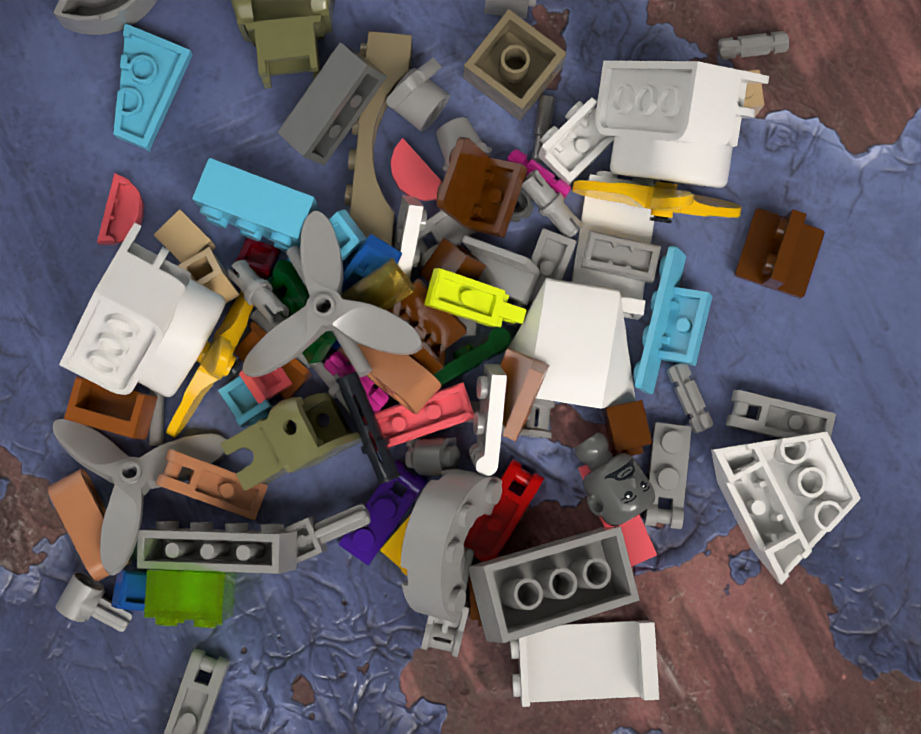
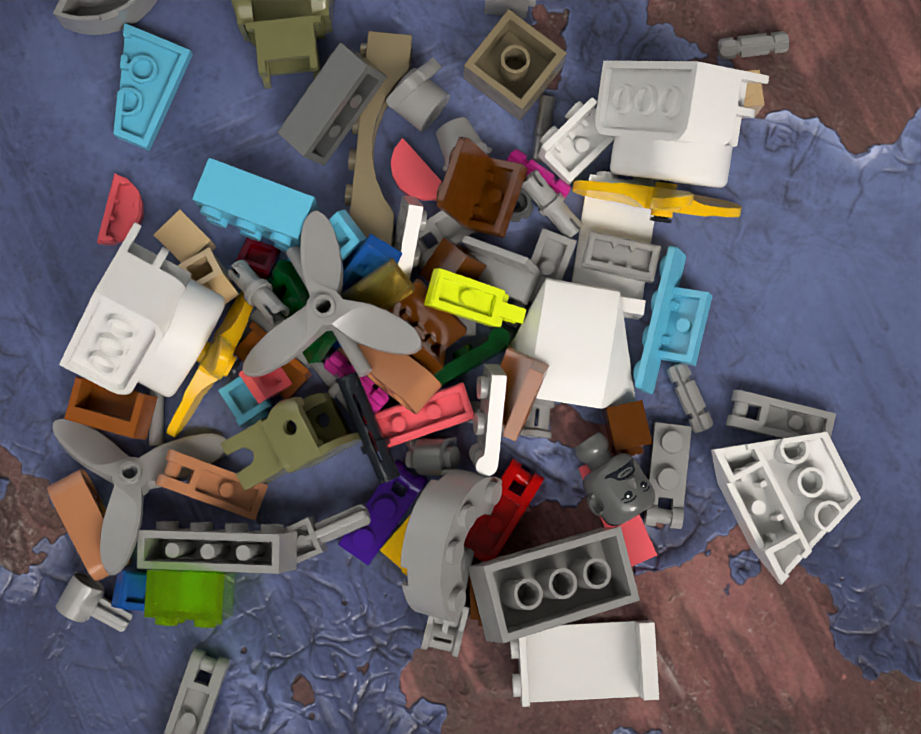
reddish brown bracket [734,208,825,299] -> none

